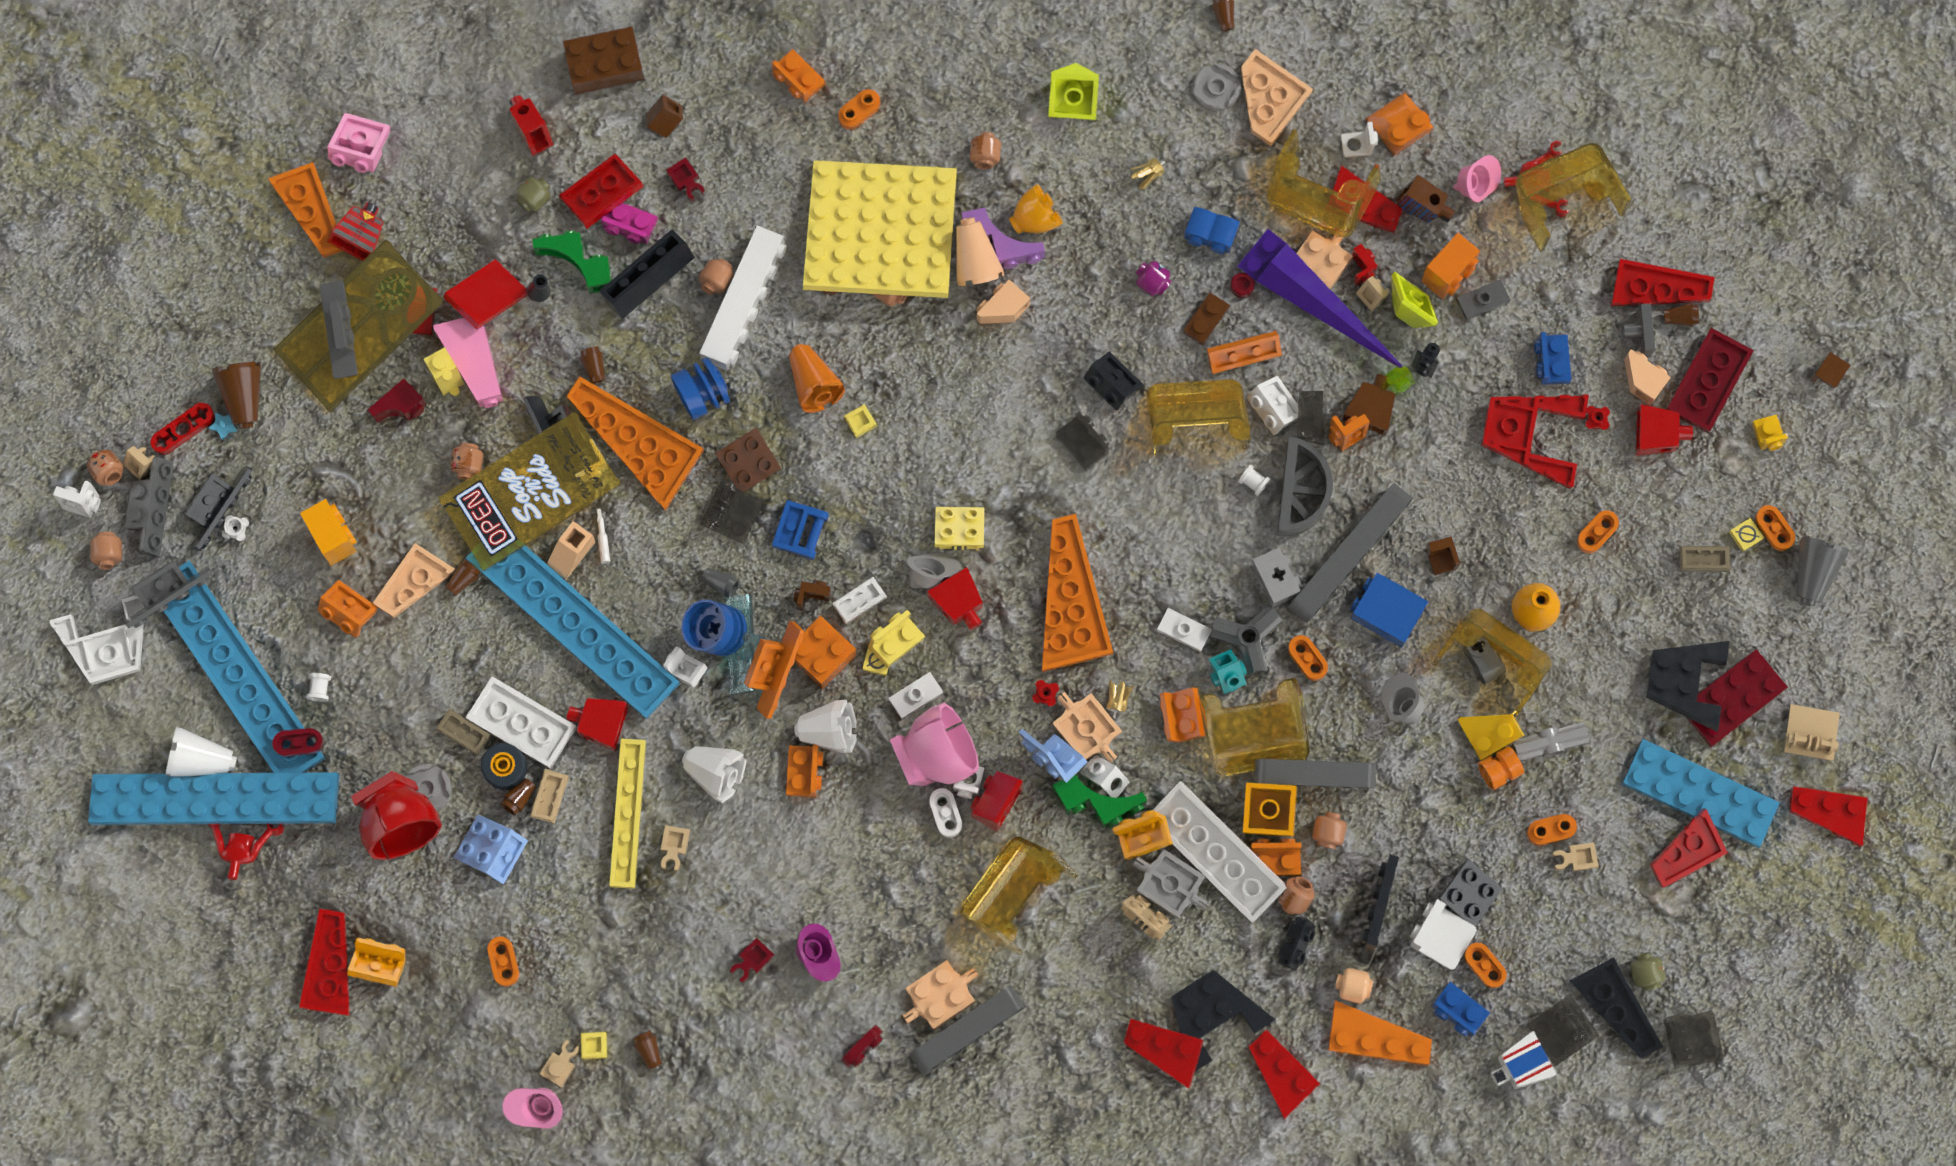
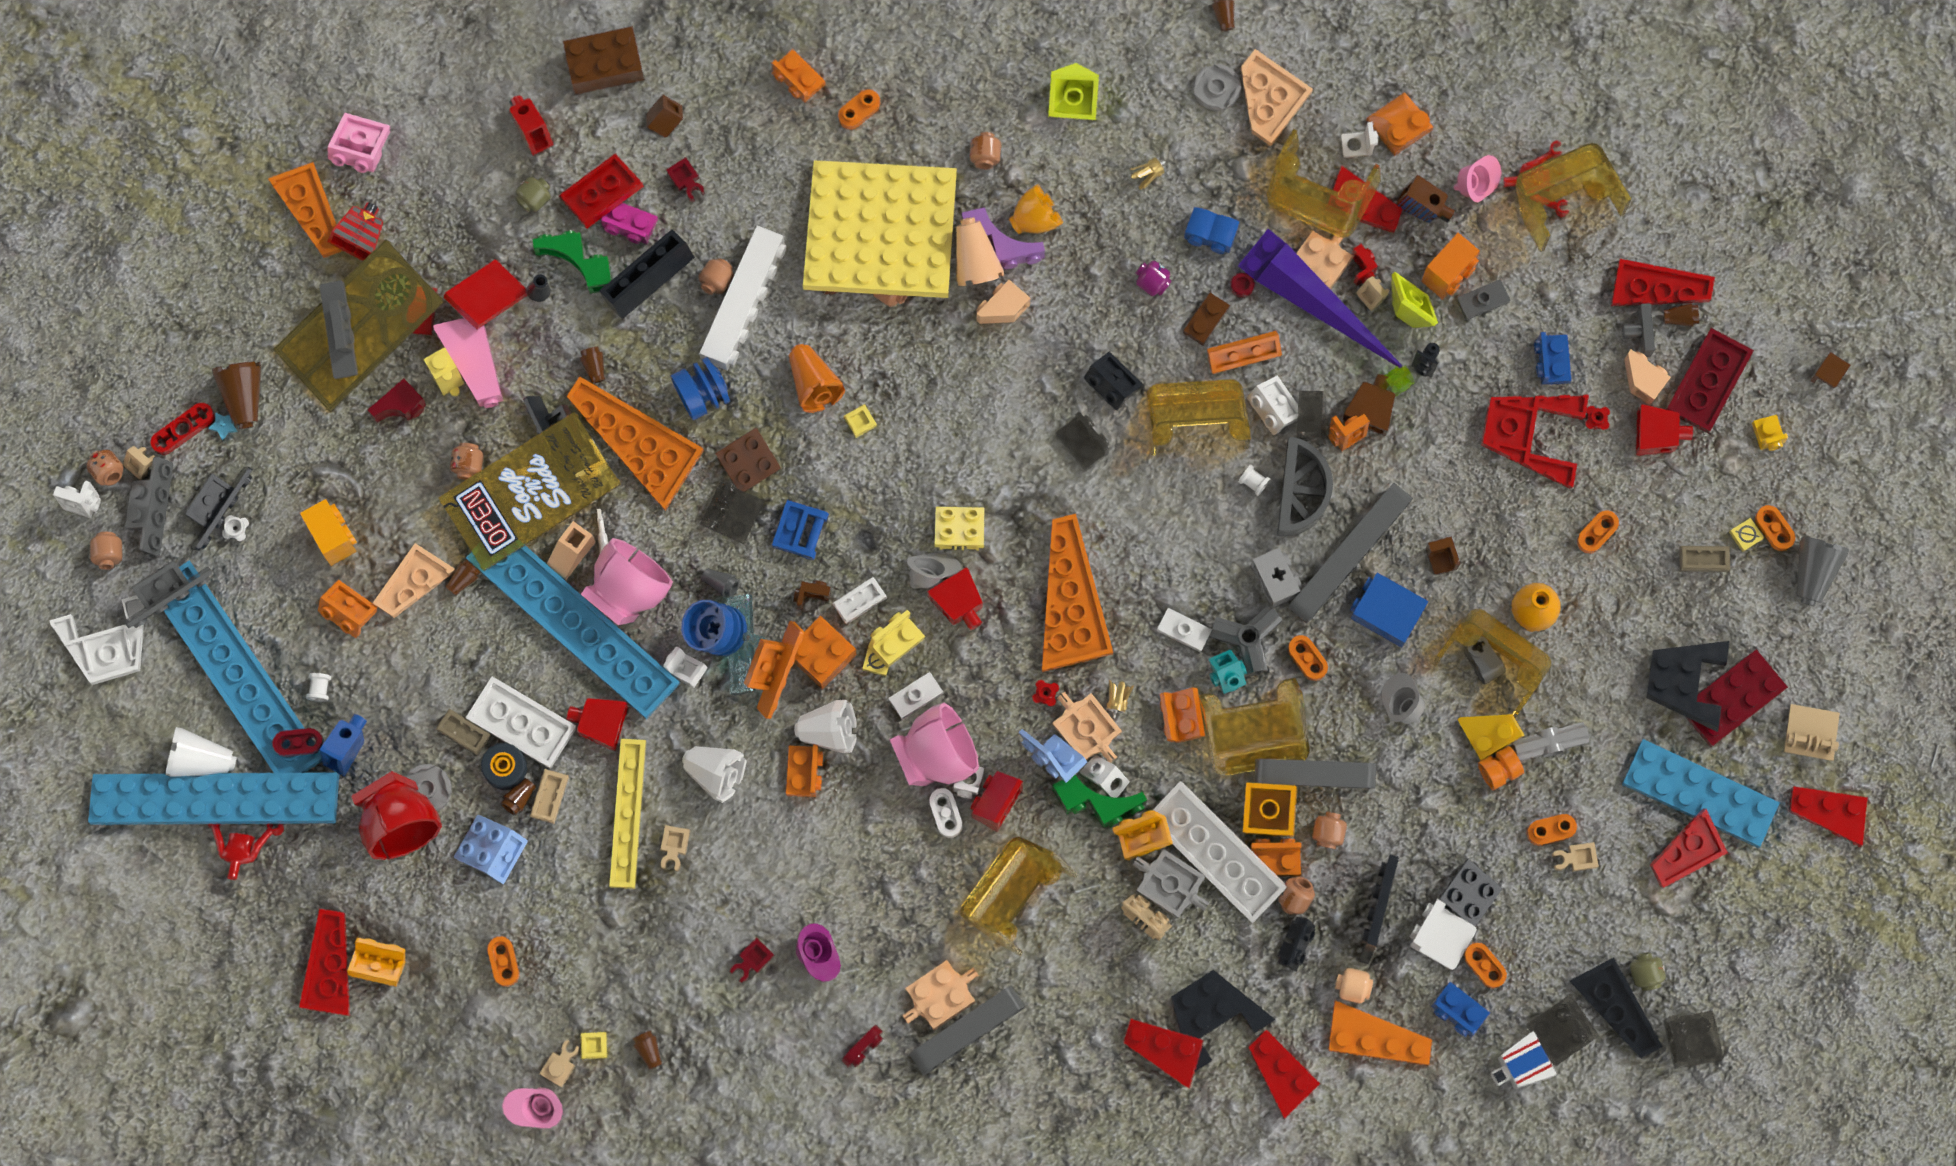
none -> blue torso [320,714,367,777]
none -> bright pink plate [581,538,673,625]

